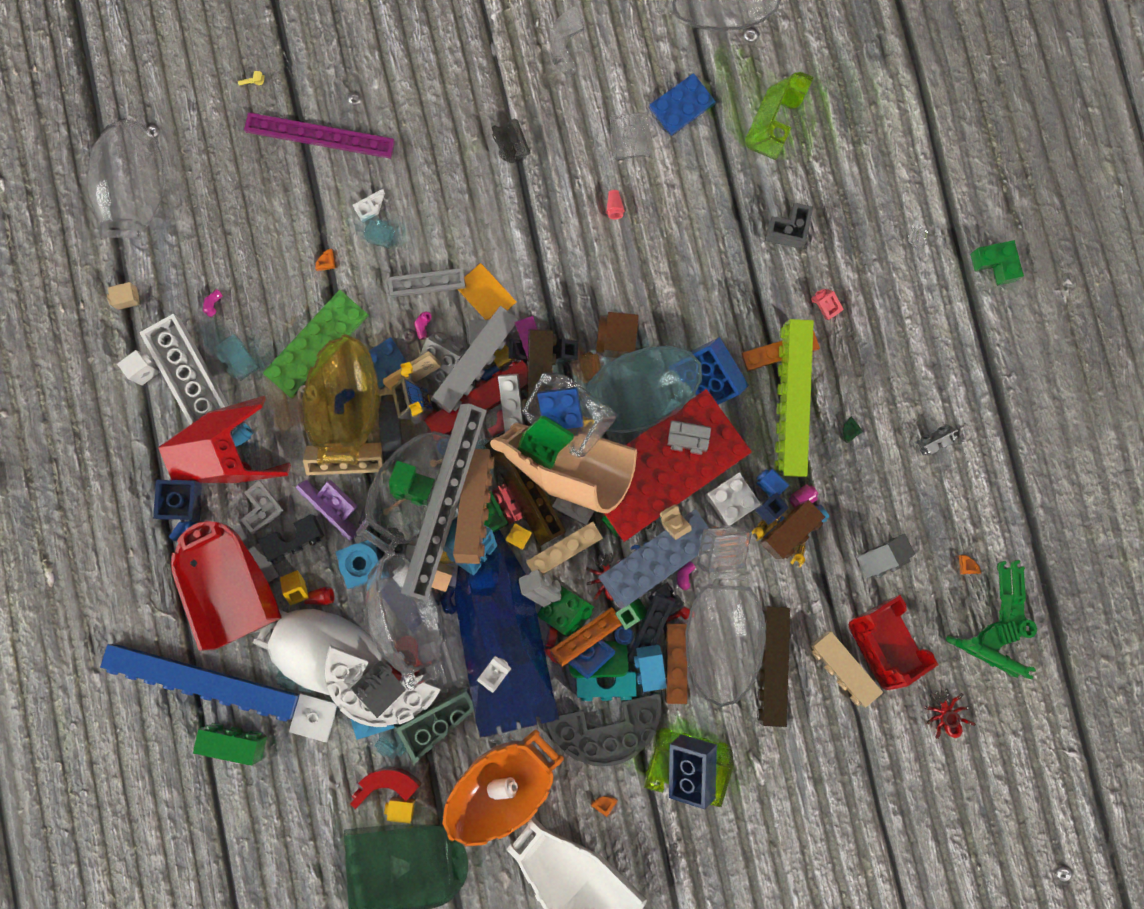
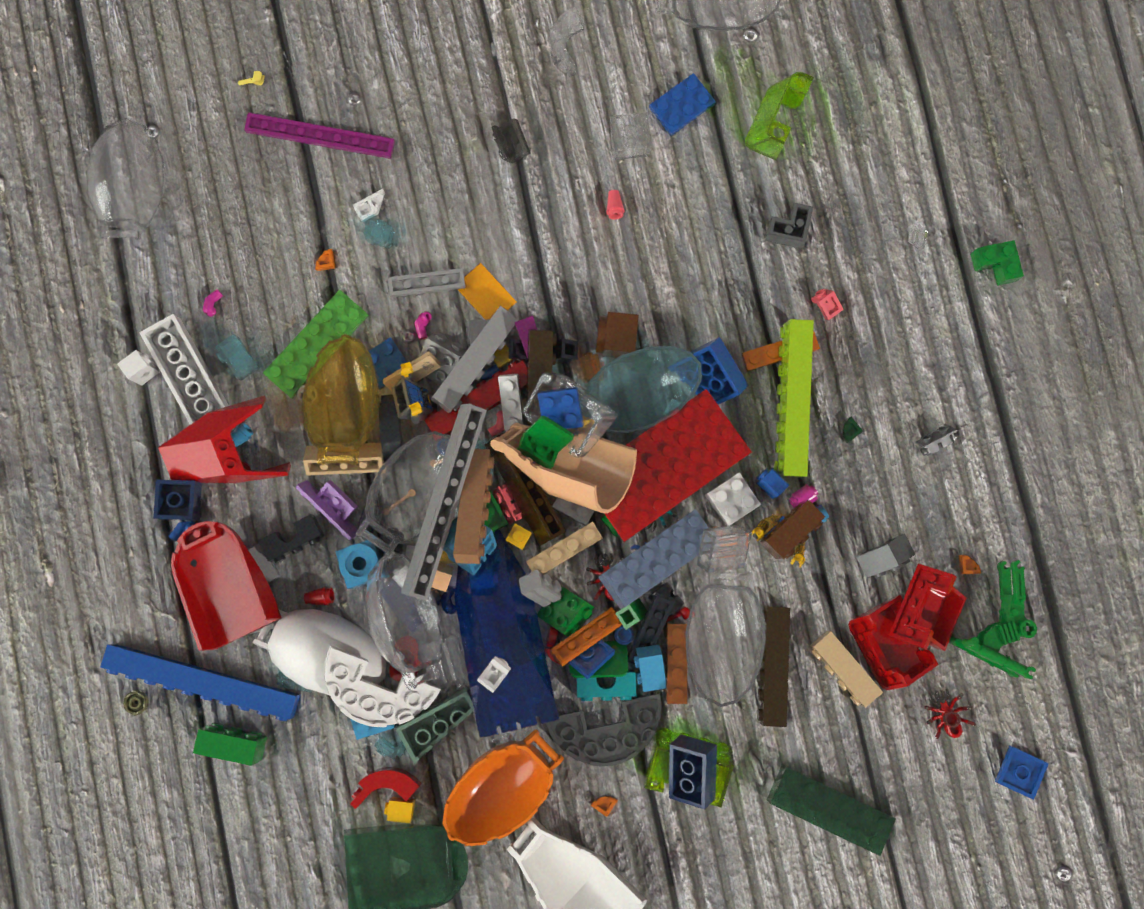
tan brick [107,282,141,310] -> none
light grey plate [241,481,285,535] -> none
yellow brick [280,570,309,606] -> none
white plate [289,693,338,743] -> none
arm [334,389,355,414] -> none
dark grey hinge [350,660,406,718] -> none
green brick [389,461,435,506] -> none
white brick [487,777,518,800] -> none
tan bracket [660,504,692,540] -> none
light grey brick [667,421,711,455] -> none
dark pink arm [677,561,696,590] -> none
dark blue brick [755,493,789,525] -> none
none -> olive plate [123,690,149,716]
none -> clear green brick [766,764,896,856]
none -> red windscreen [889,563,966,651]
none -> blue plate [995,746,1049,800]

